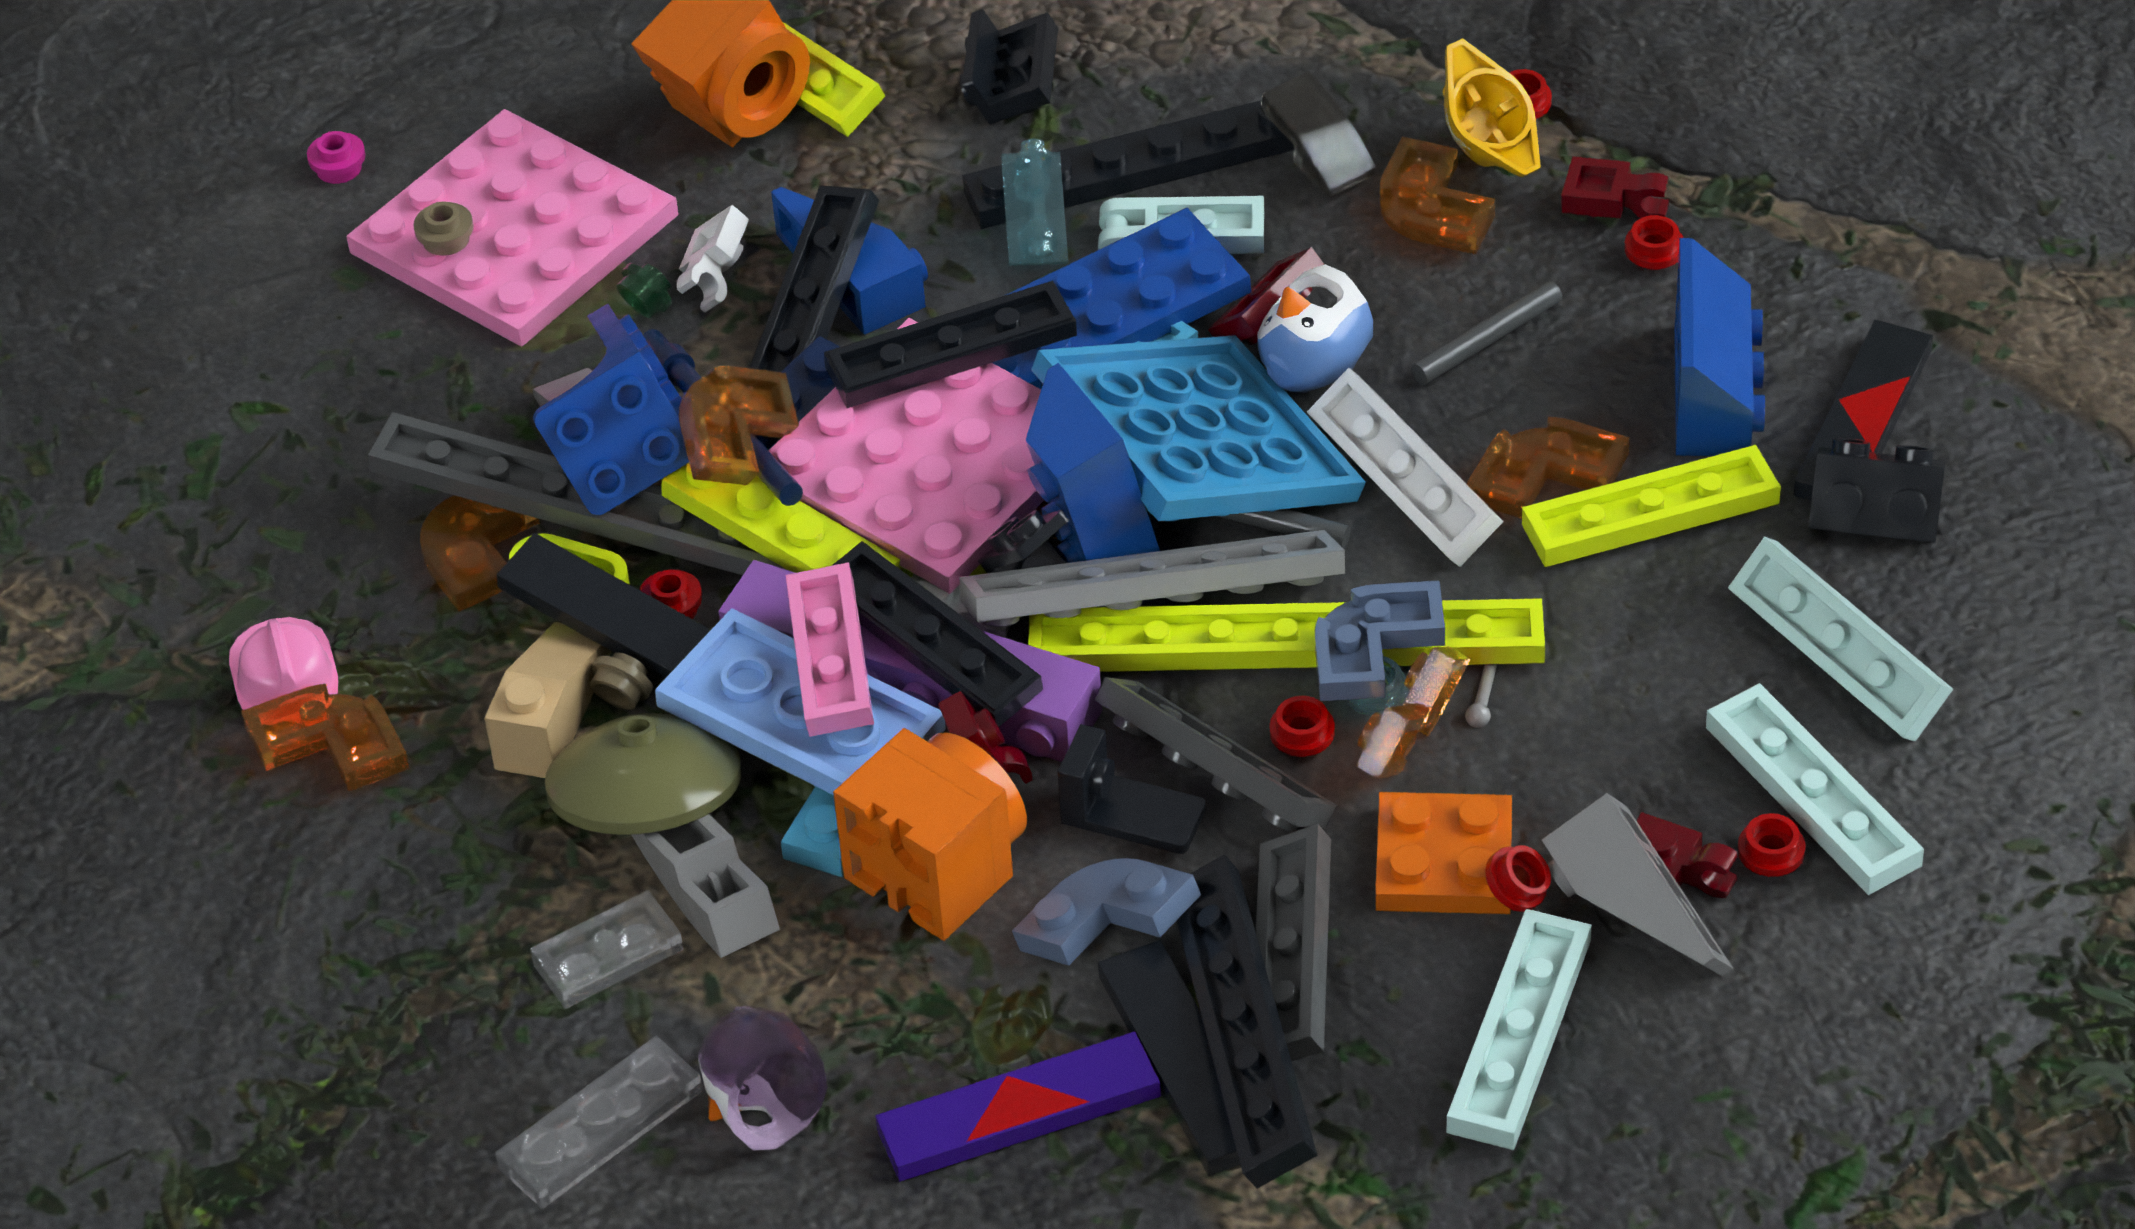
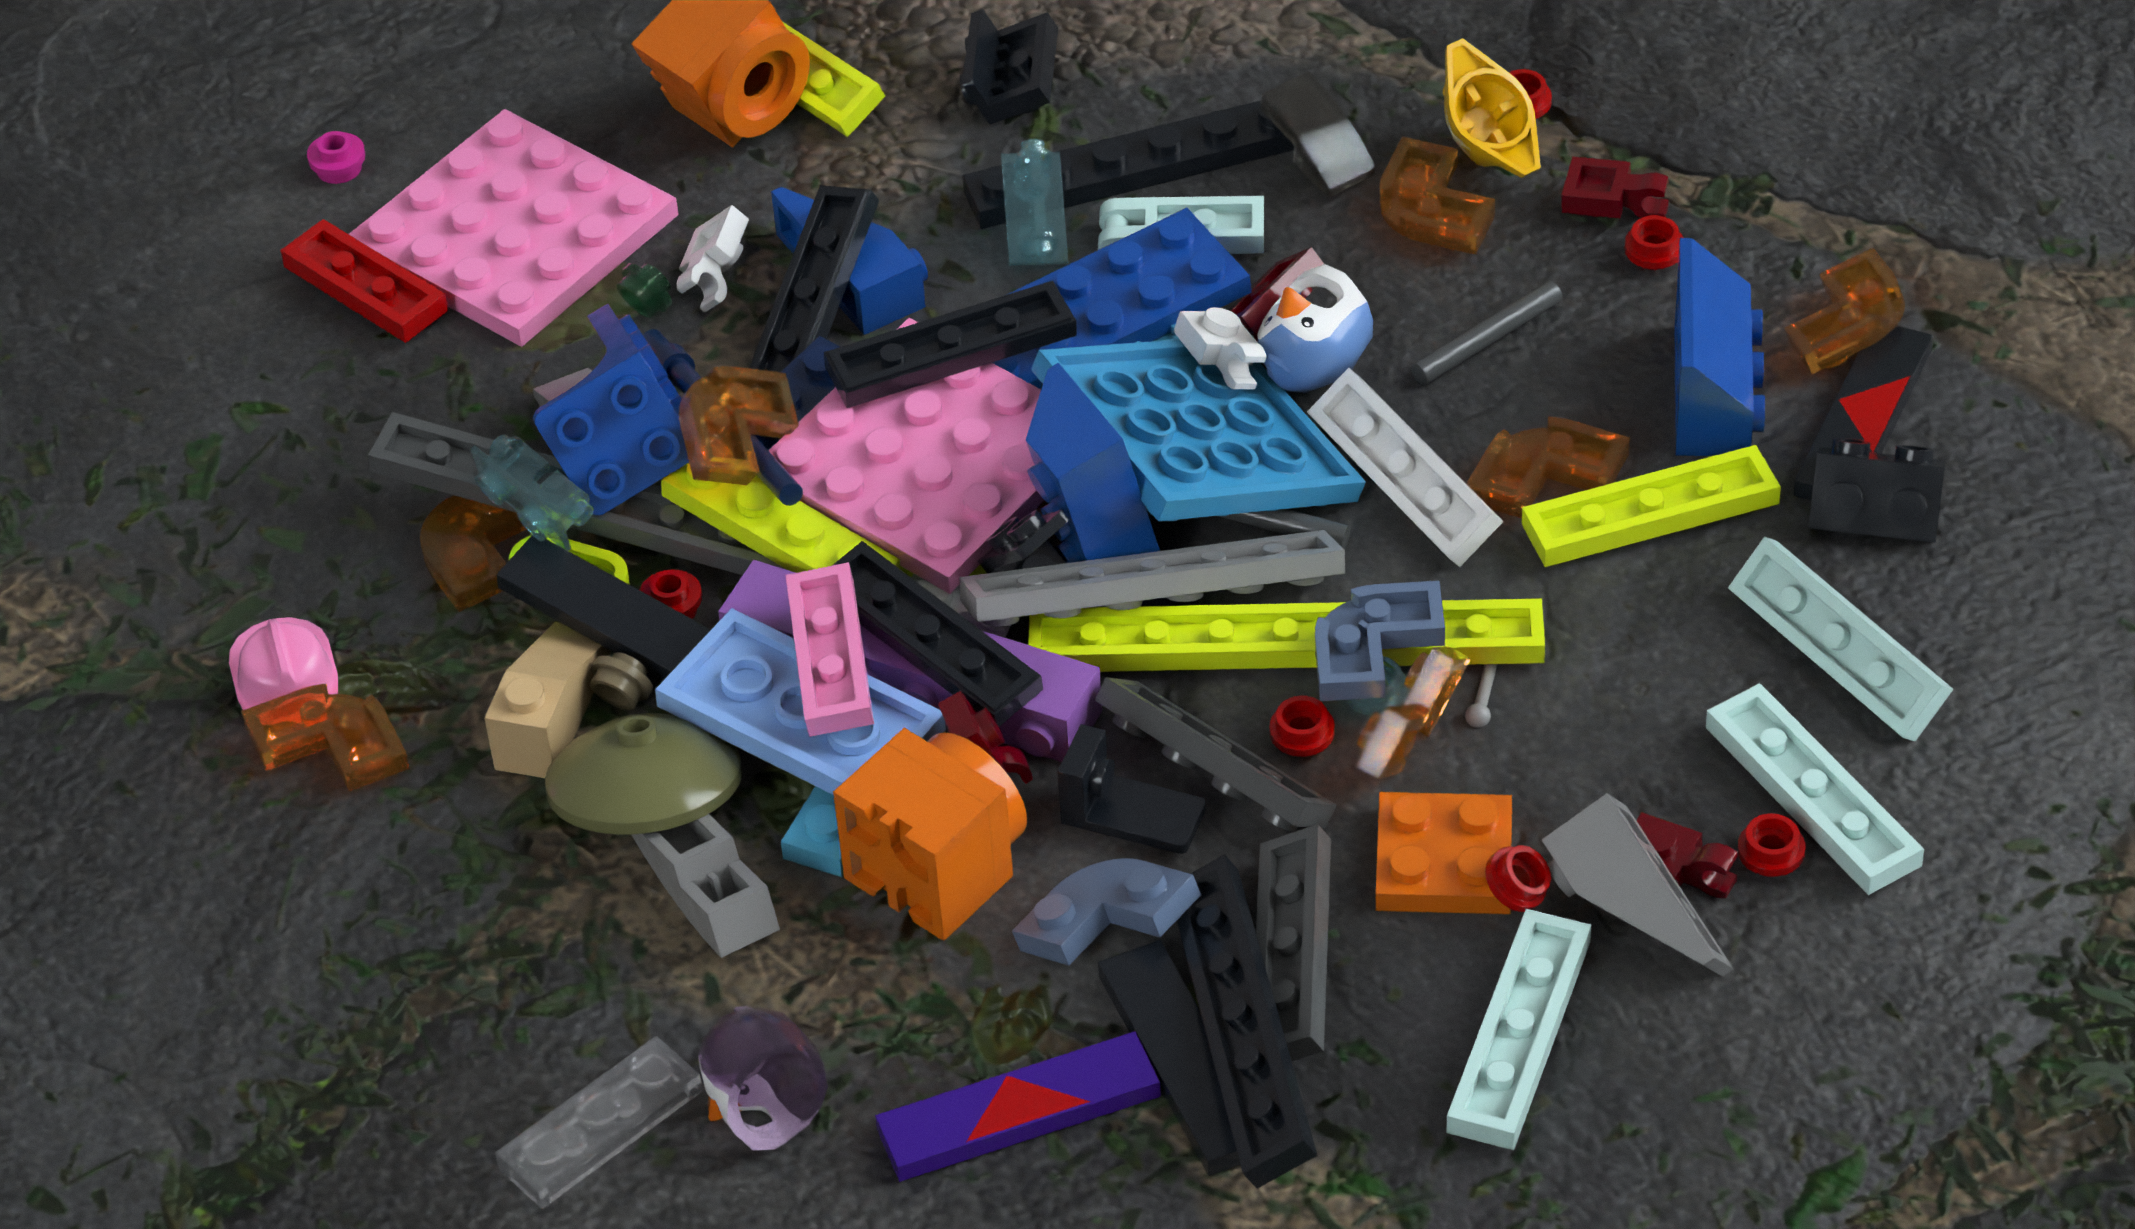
dark tan plate [413,201,474,256] -> none
clear plate [530,890,683,1009] -> none
none -> red plate [280,219,448,343]
none -> clear light blue hinge [470,434,594,551]
none -> white plate [1173,307,1267,389]
none -> clear orange plate [1784,248,1905,374]

